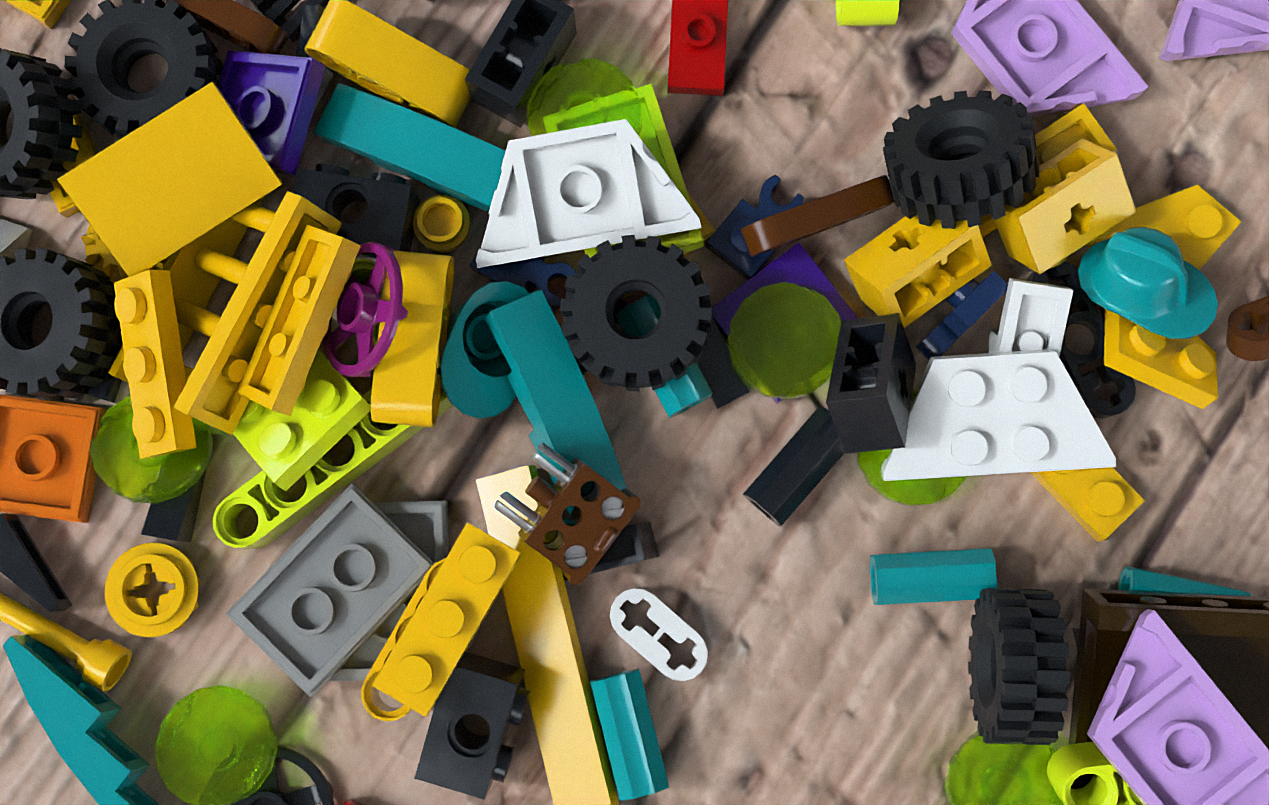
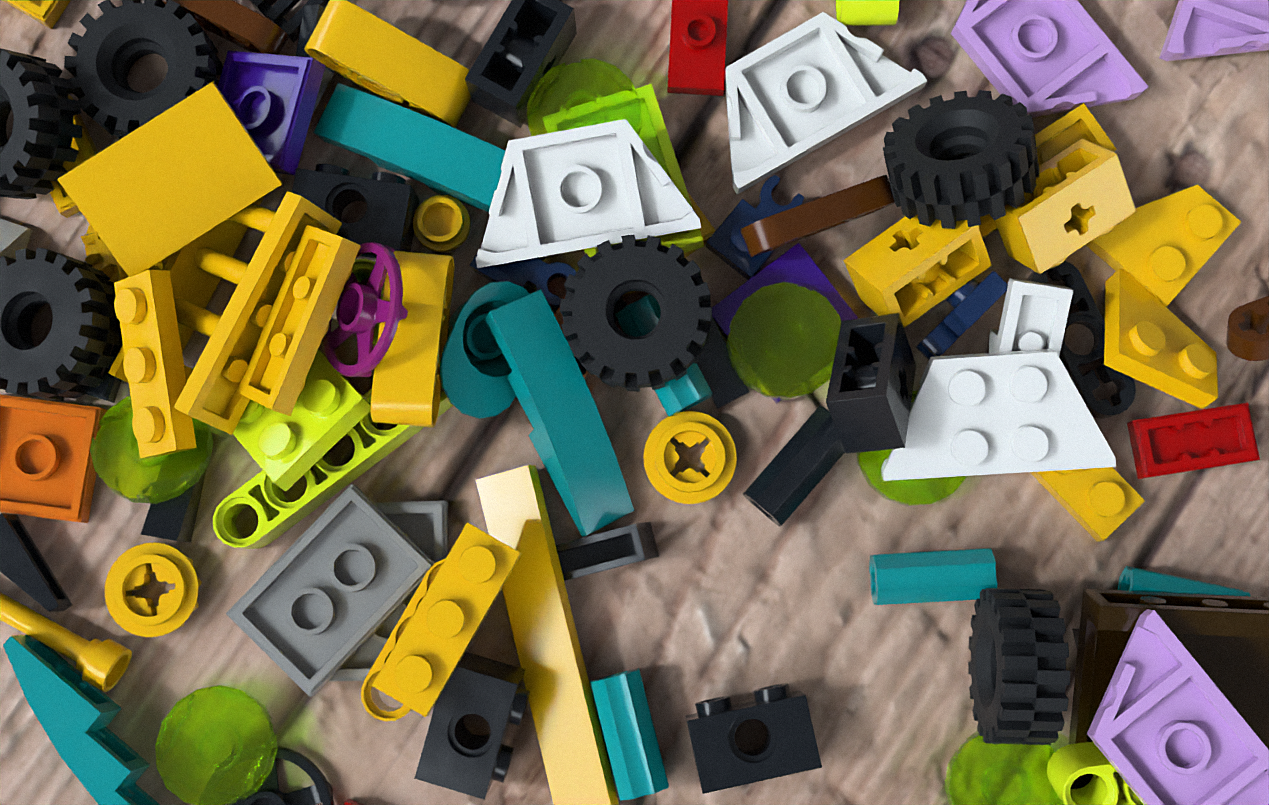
reddish brown piece [494,443,641,586] -> none
white beam [610,588,708,681] -> none
teal piece [1078,227,1218,339] -> none
none -> yellow gear [643,411,737,504]
none -> black brick [685,683,822,794]
none -> white wing [725,12,927,195]
none -> red plate [1127,402,1260,479]

